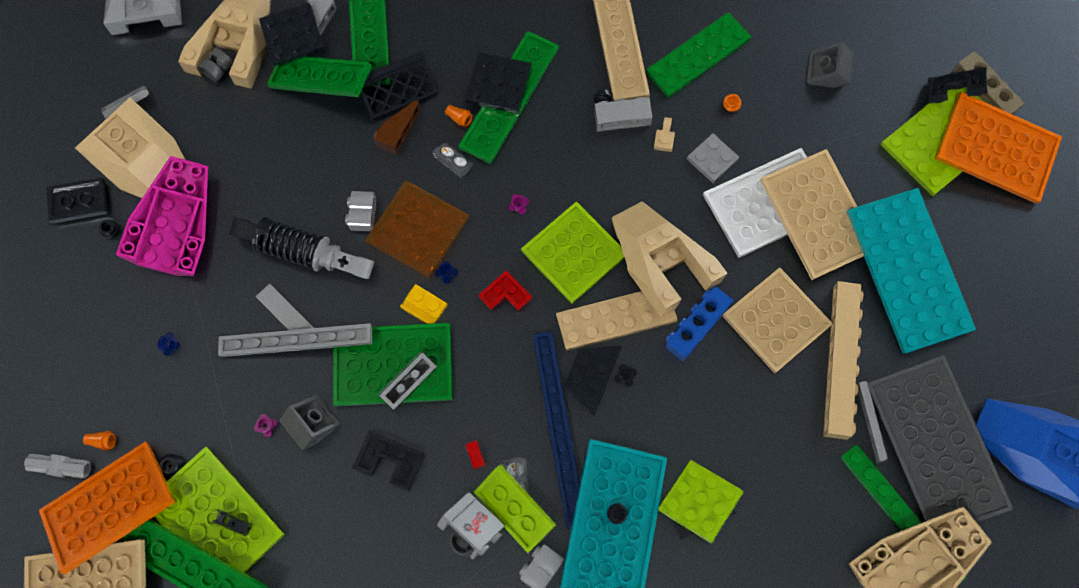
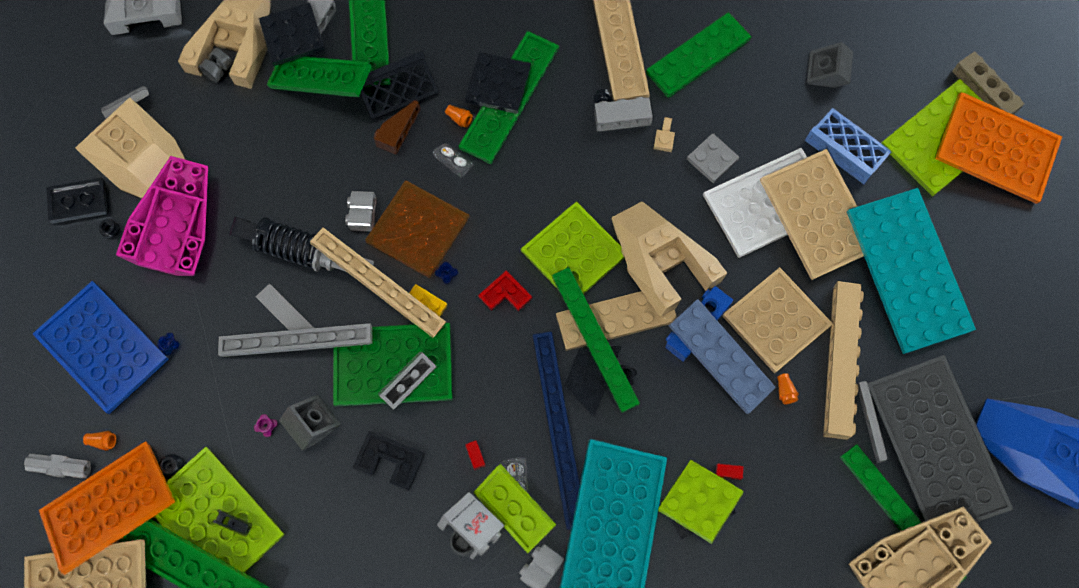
magenta plate [508,194,529,214] -> none
black plate [607,503,627,524] -> none
orange plate [723,94,742,112] -> none
black plate [928,67,988,104] -> none
none -> blue plate [33,281,169,414]
none -> tan plate [310,228,446,338]
none -> green plate [552,267,640,413]
none -> sand blue plate [668,299,776,414]
none -> red piece [715,464,744,480]
none -> orange cone [777,373,799,404]
none -> medium blue fence [805,108,891,184]

